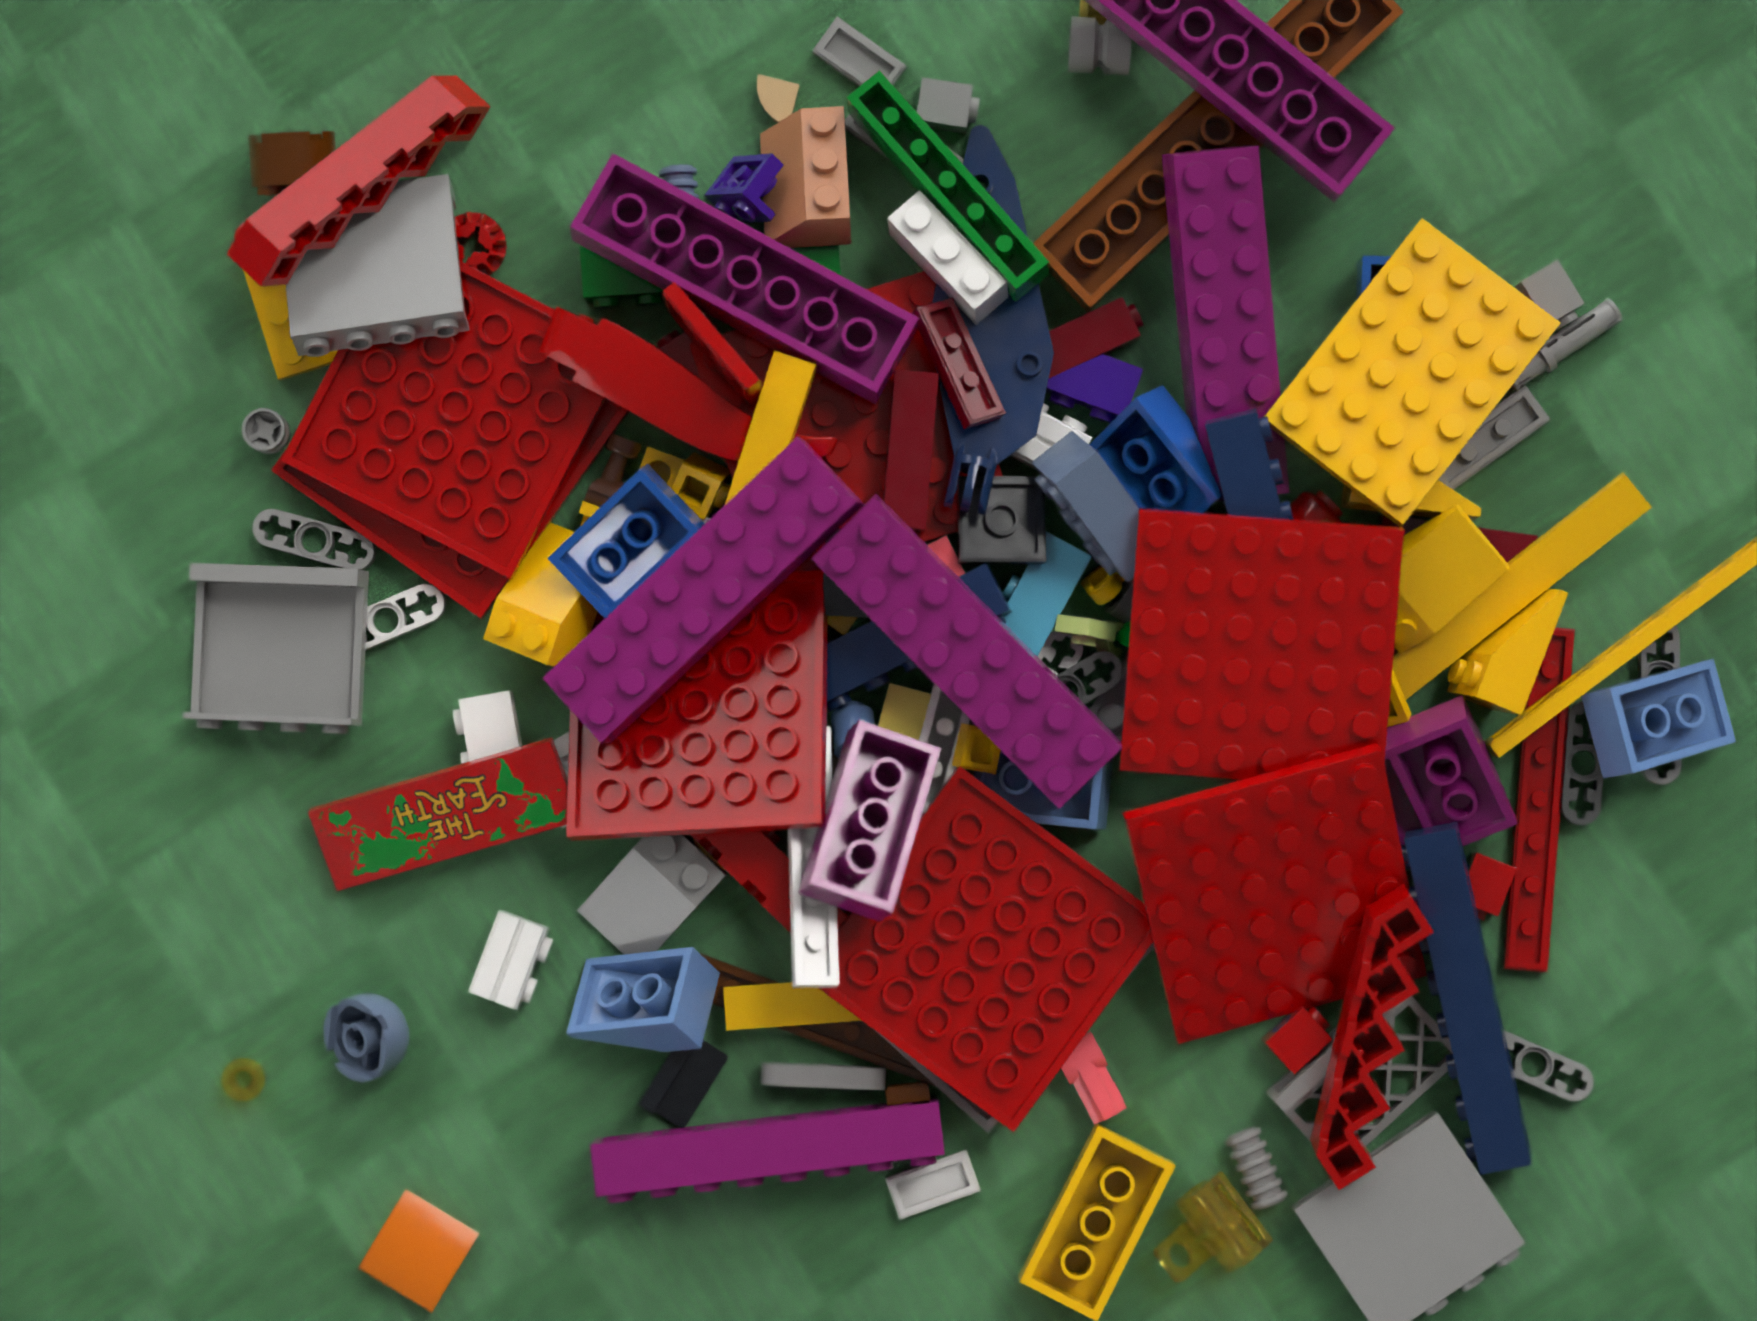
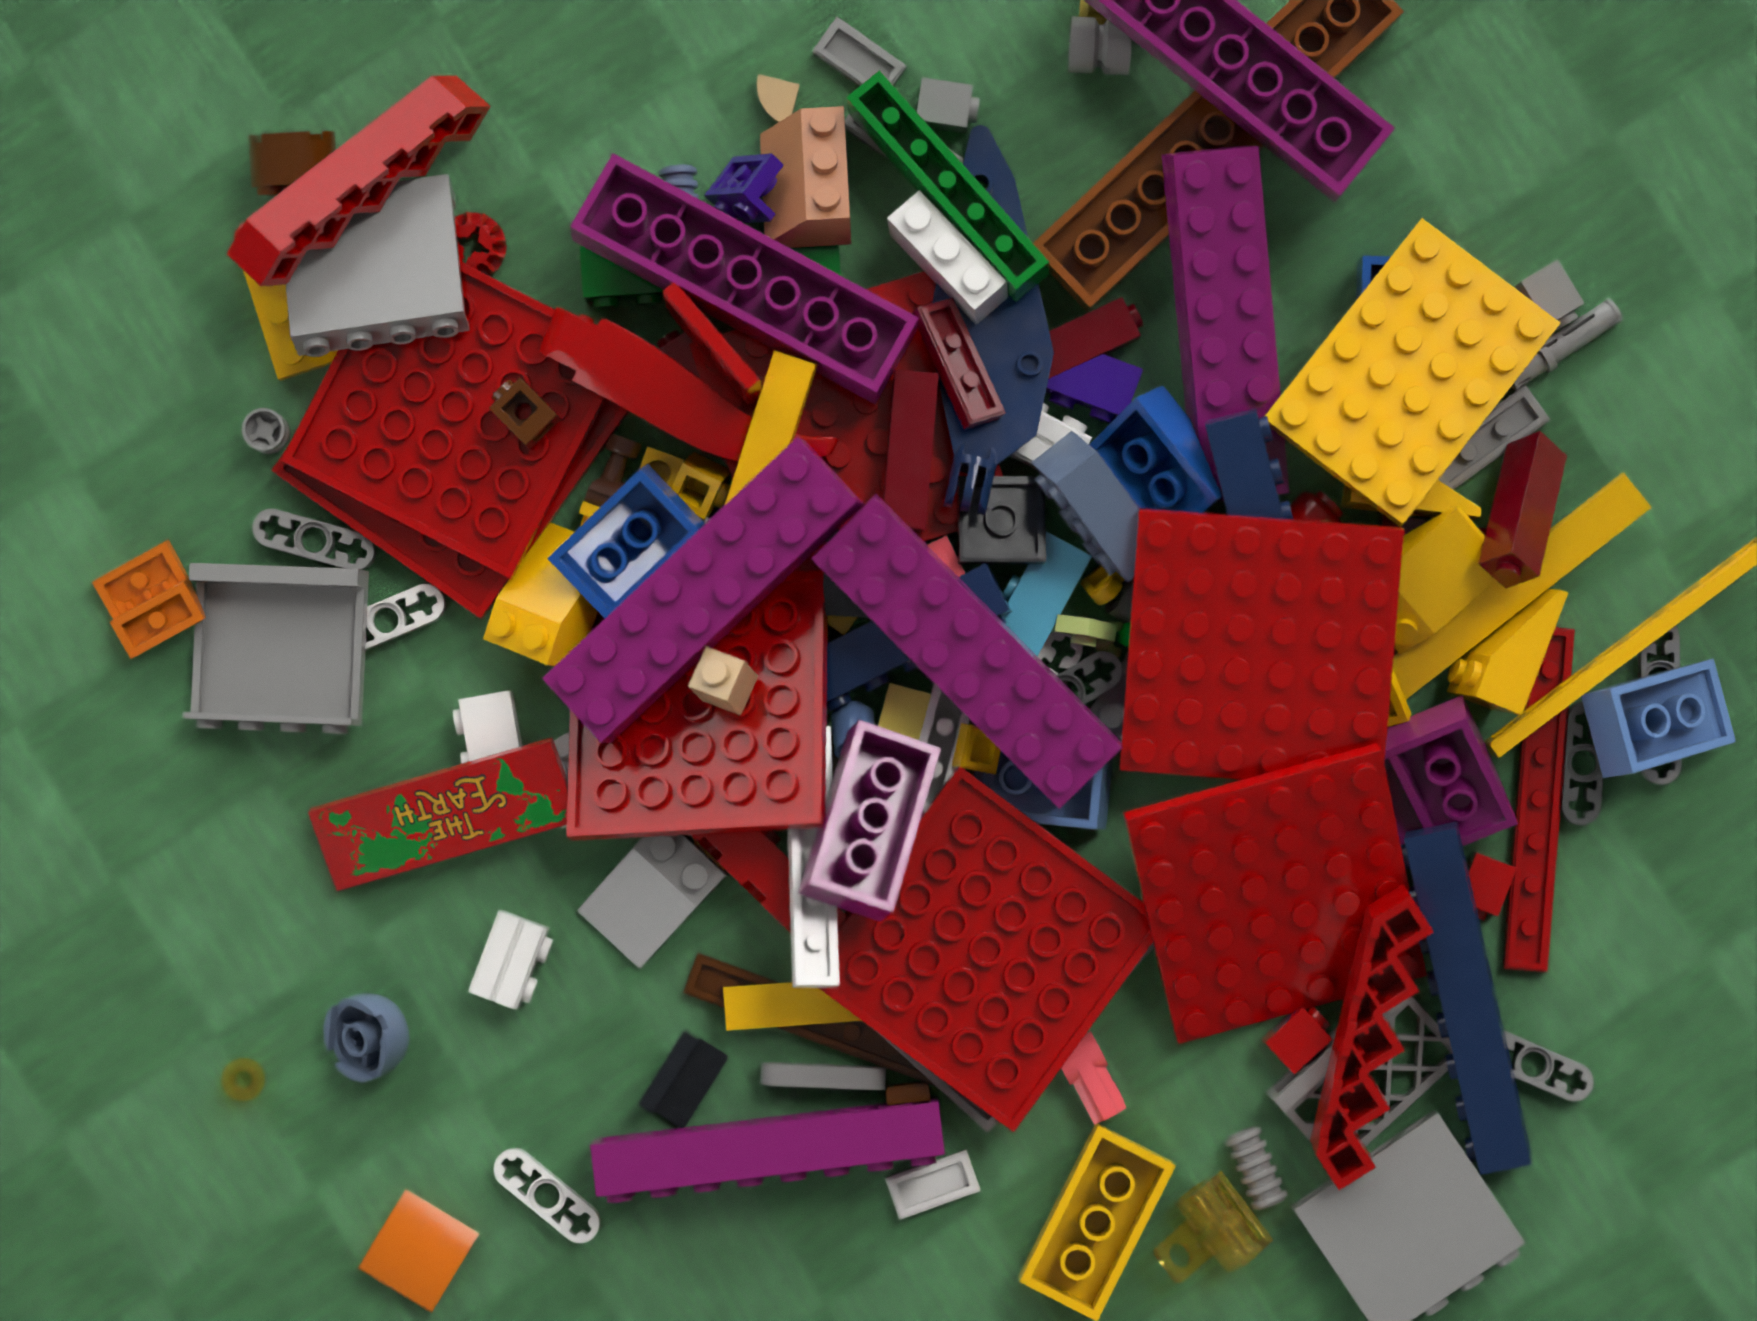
medium blue slope [566,947,720,1052] -> none
none -> orange slope [92,539,206,659]
none -> reddish brown brick [489,378,561,449]
none -> white beam [494,1148,601,1243]
none -> tan brick [688,647,758,715]
none -> dark red brick [1478,431,1567,589]

